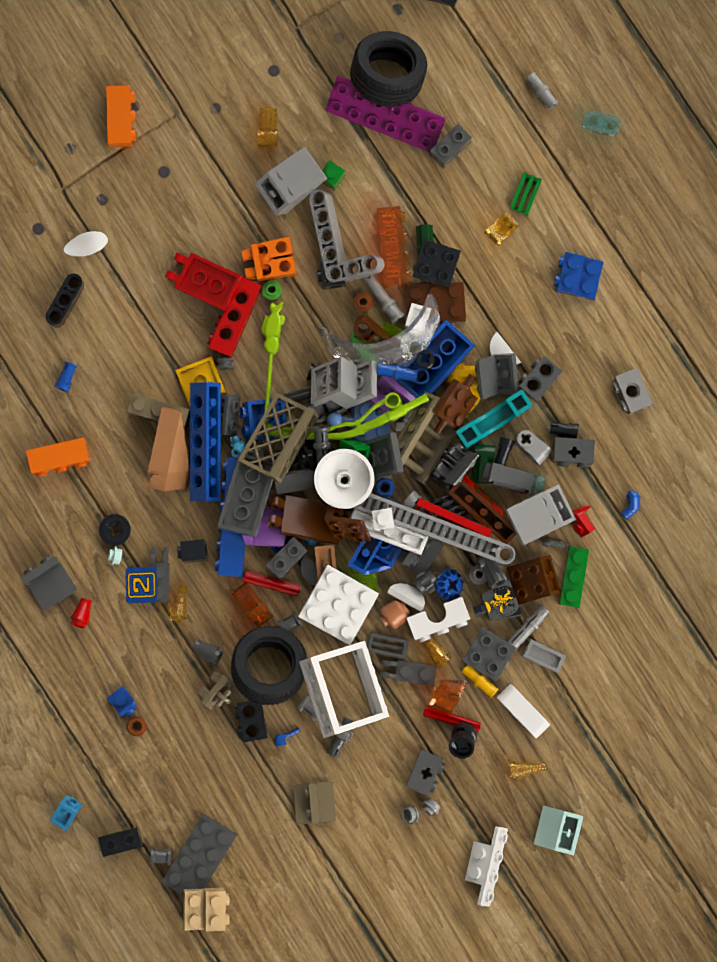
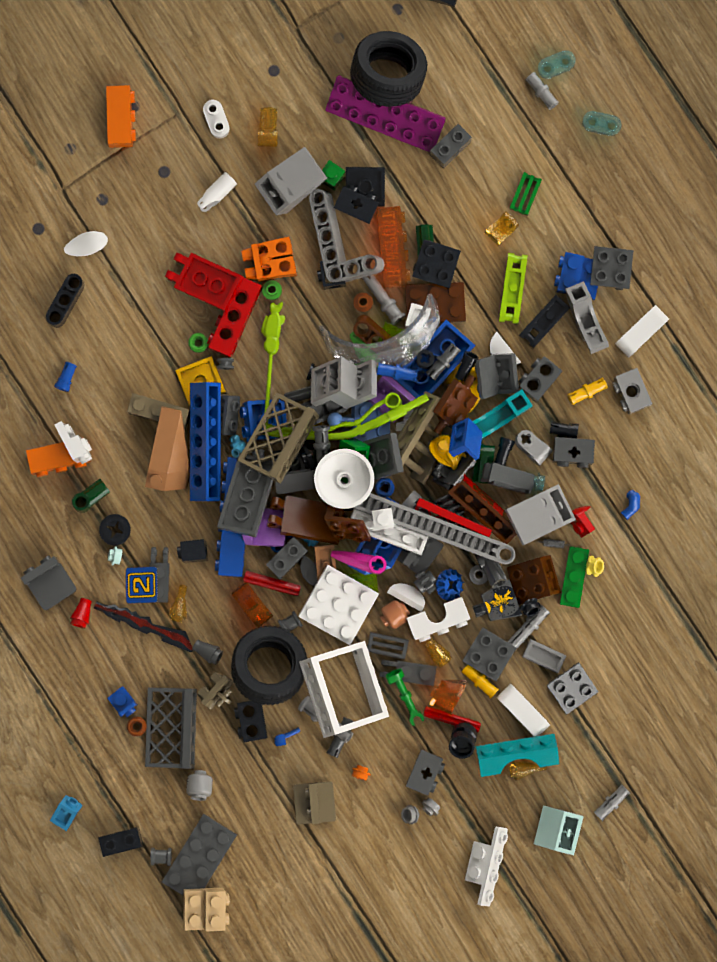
none -> white plate [55,421,92,464]
none -> dark green piece [72,479,110,513]
none -> black sword [94,601,193,652]
none -> dark grey fence [145,688,197,769]
none -> light grey head [186,770,213,801]
none -> bright green plate [188,333,208,353]
none -> white piece [197,172,237,212]
none -> white plate [203,100,230,139]
none -> dark pink piece [331,551,386,574]
none -> black brick [334,184,379,224]
none -> black plate [346,167,385,207]
none -> orange plate [351,765,371,781]
none -> green piece [385,669,424,726]
none -> dark grey pin [426,343,461,381]
none -> yellow hat [429,435,466,470]
none -> blue panel [449,418,483,460]
none -> black pin [455,351,479,382]
none -> teal arch [476,734,559,777]
none -> lime plate [499,253,528,324]
none -> black plate [519,295,570,349]
none -> black plate [520,598,540,617]
none -> clear light blue plate [538,50,576,79]
none -> hinge [547,662,598,715]
none -> light grey arch [566,281,609,354]
none -> yellow pin [567,377,608,405]
none -> light yellow plate [586,556,604,577]
none -> dark grey hinge [590,246,634,290]
none -> light grey pin [594,784,630,821]
none -> white beam [615,305,669,358]

